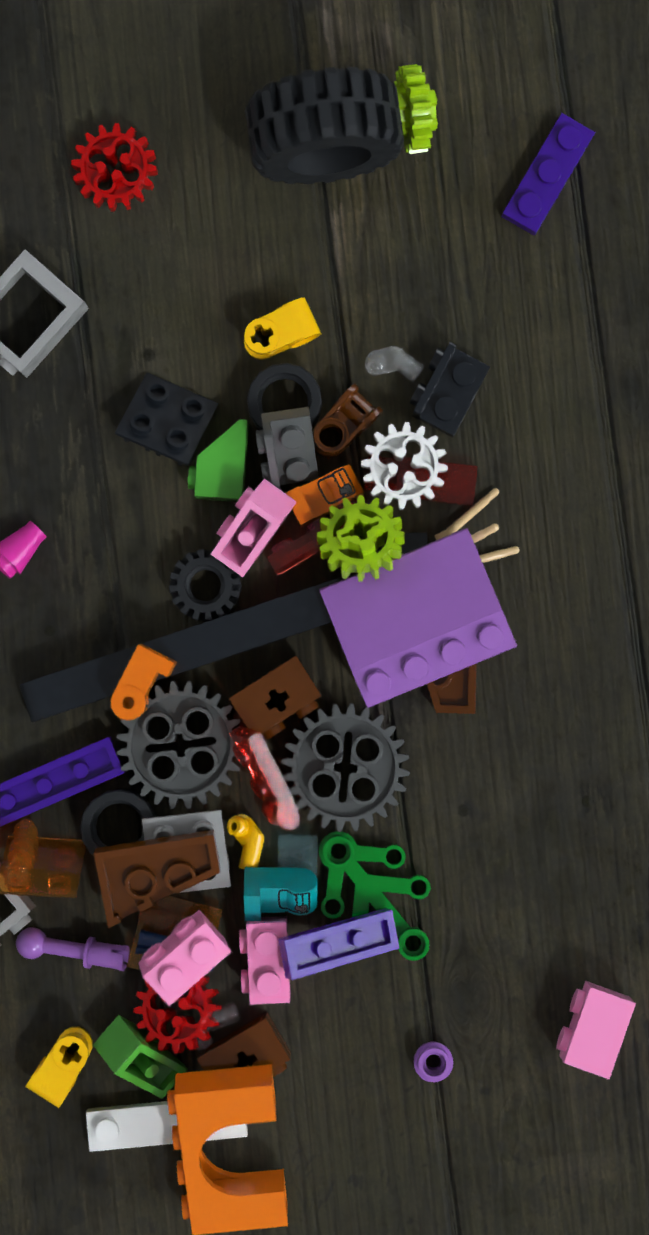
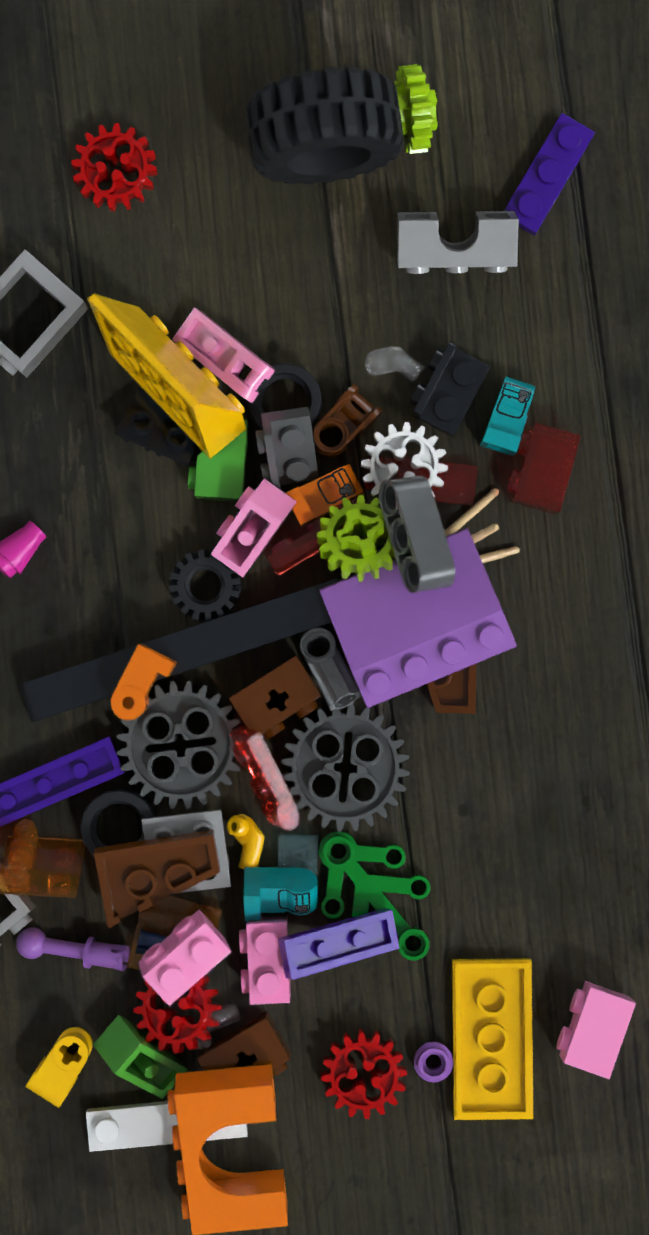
yellow piece [244,297,322,360] -> none
none -> yellow slope [88,294,246,459]
none -> bright pink plate [172,307,275,403]
none -> dark grey piece [300,628,361,711]
none -> red gear [321,1029,407,1119]
none -> dark grey beam [379,476,455,593]
none -> light grey arch [397,211,519,274]
none -> yellow tile [452,958,533,1120]
none -> teal leg [479,376,536,456]
none -> clear red brick [507,423,581,515]

